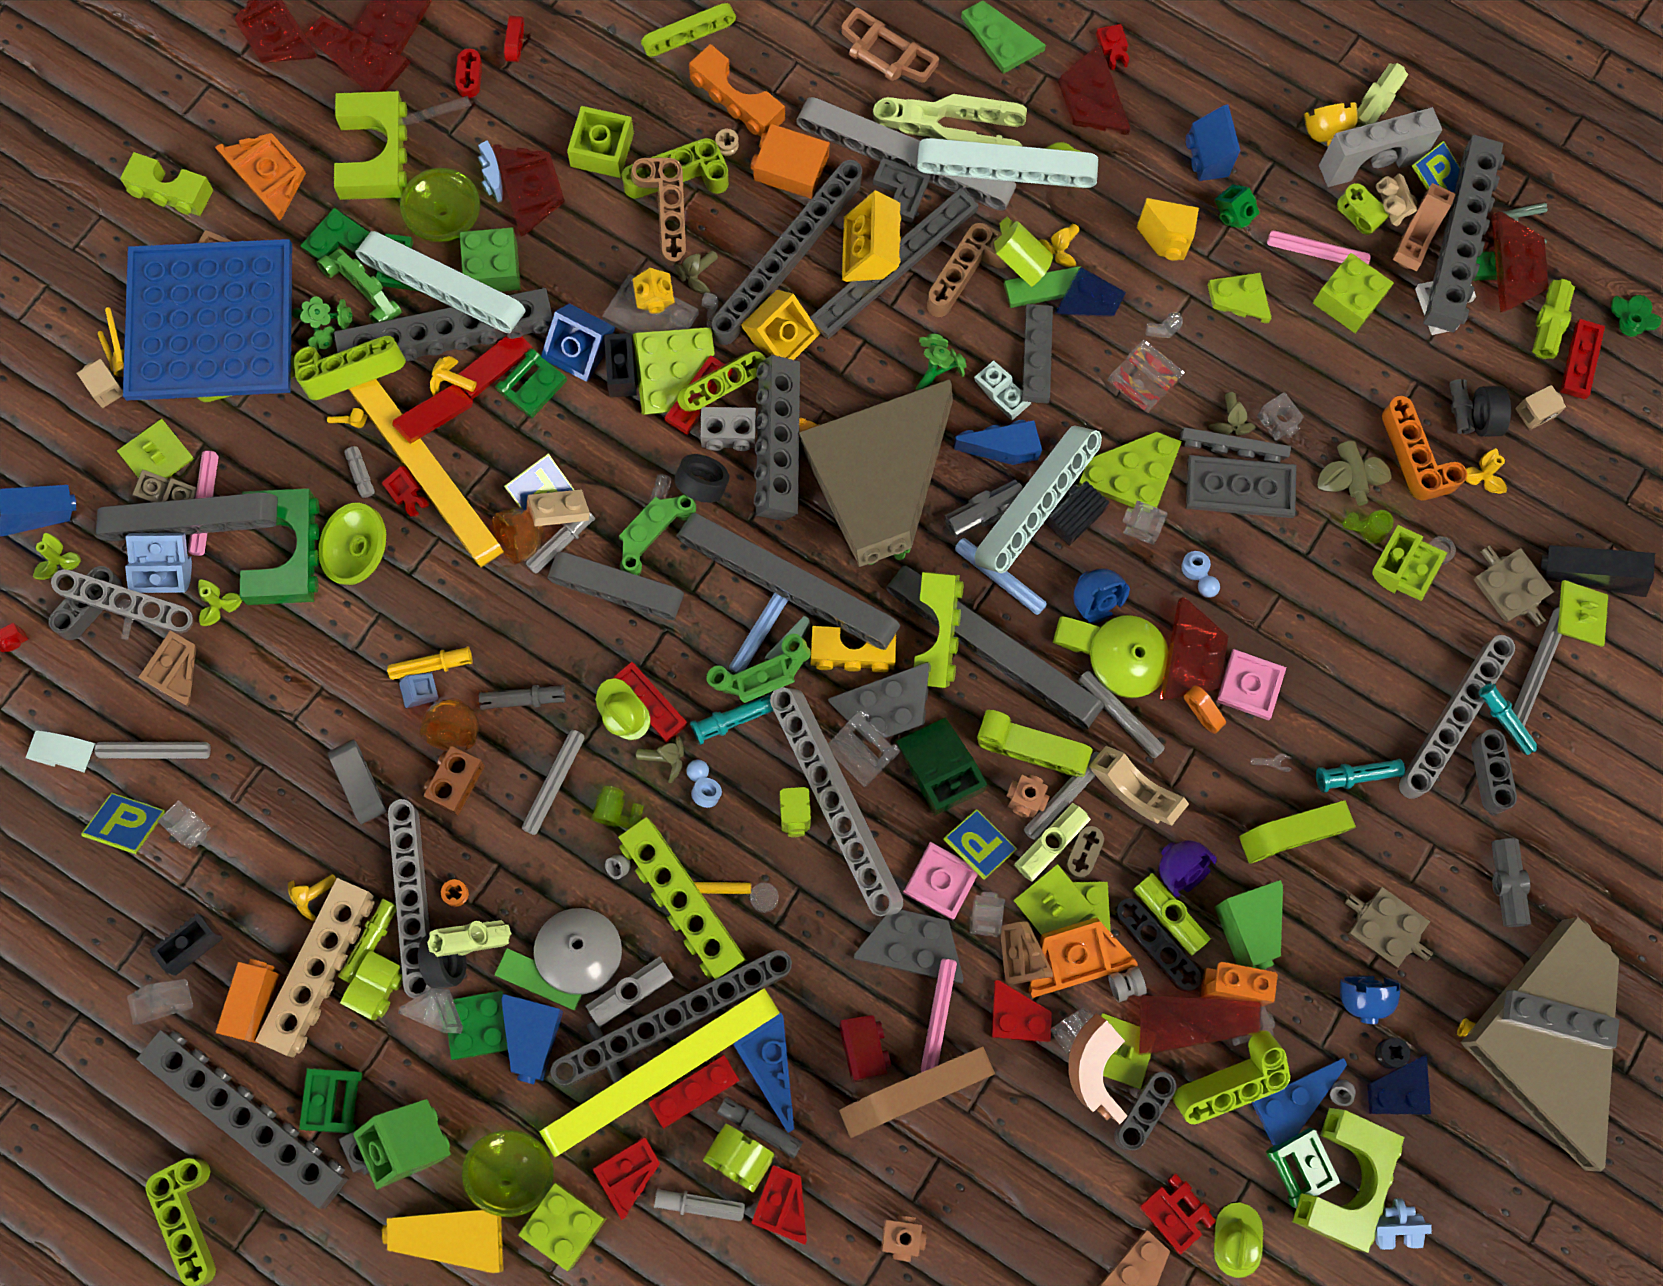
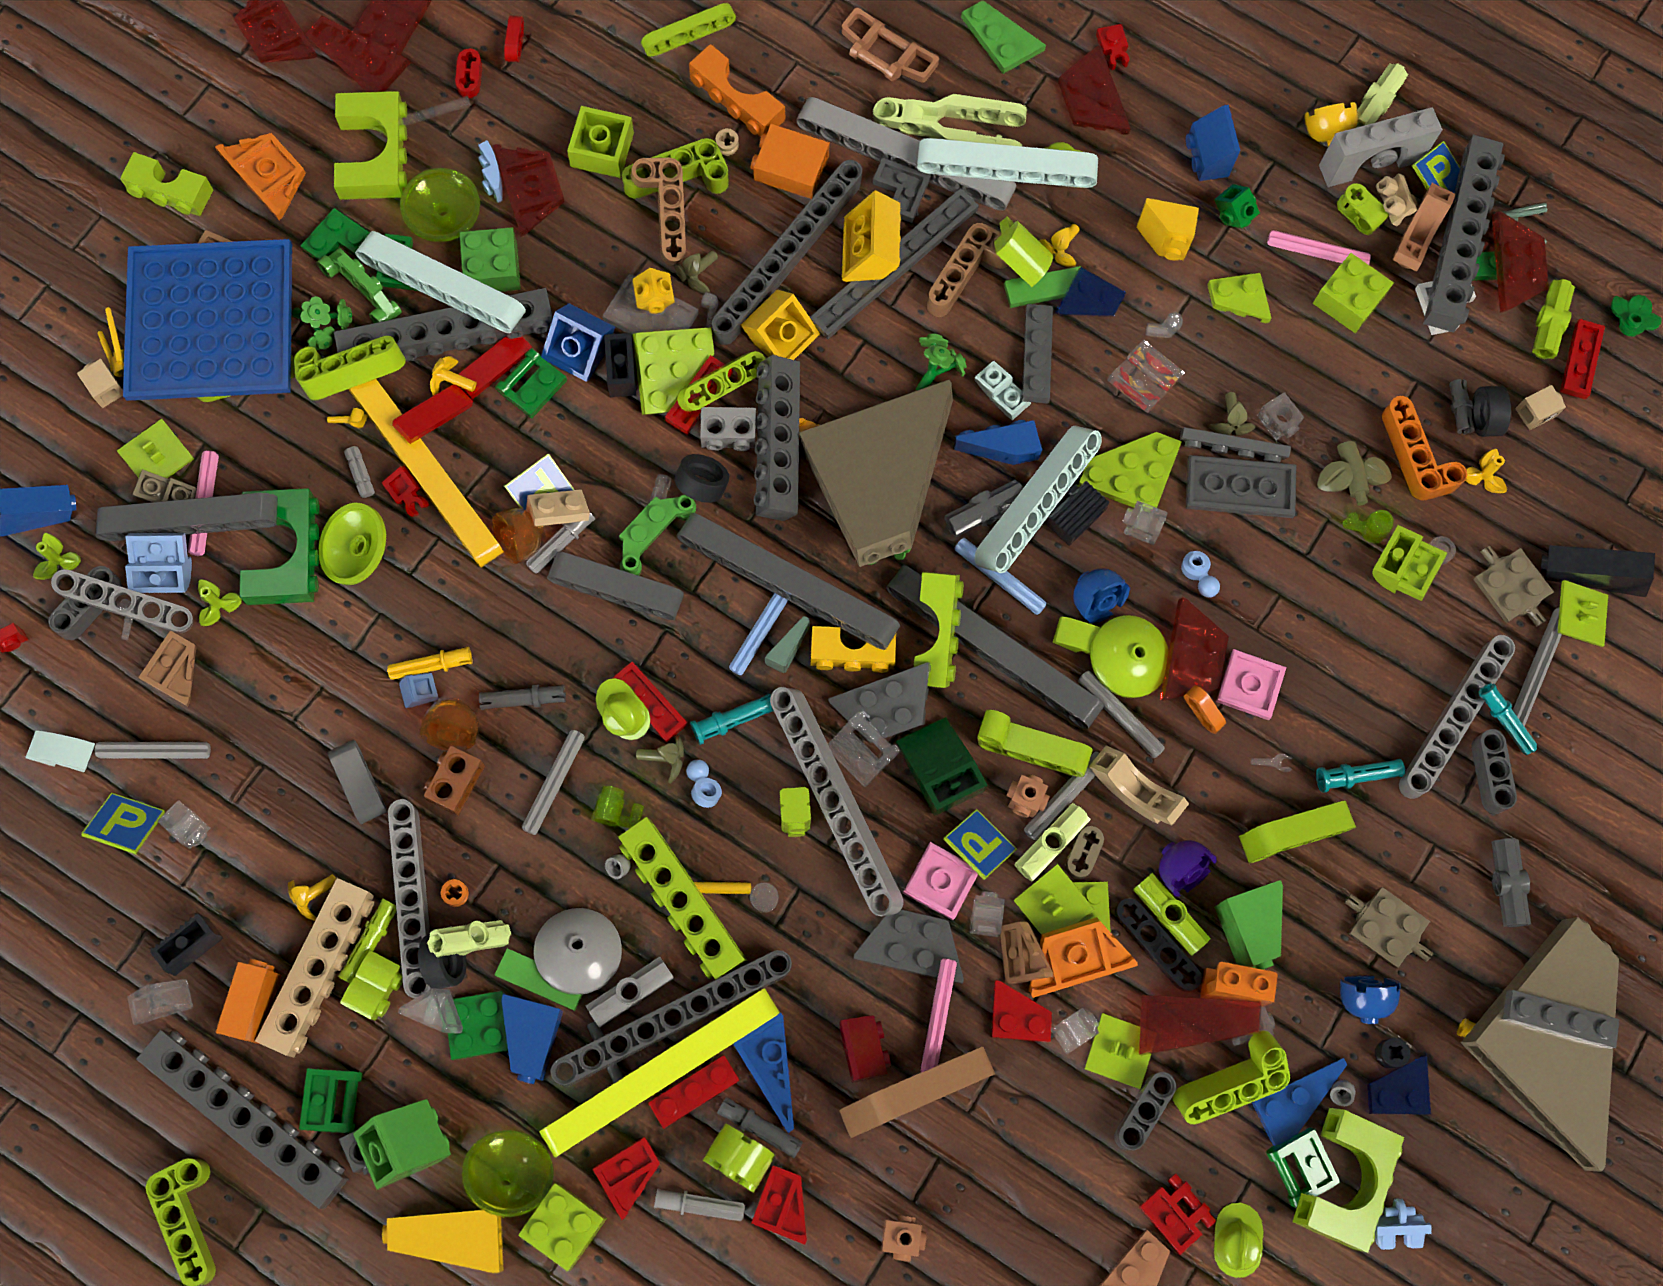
bright green plate [707,634,811,703] -> none
arch [1069,1013,1128,1124] -> none
light grey wheel [1108,966,1146,1003] -> none

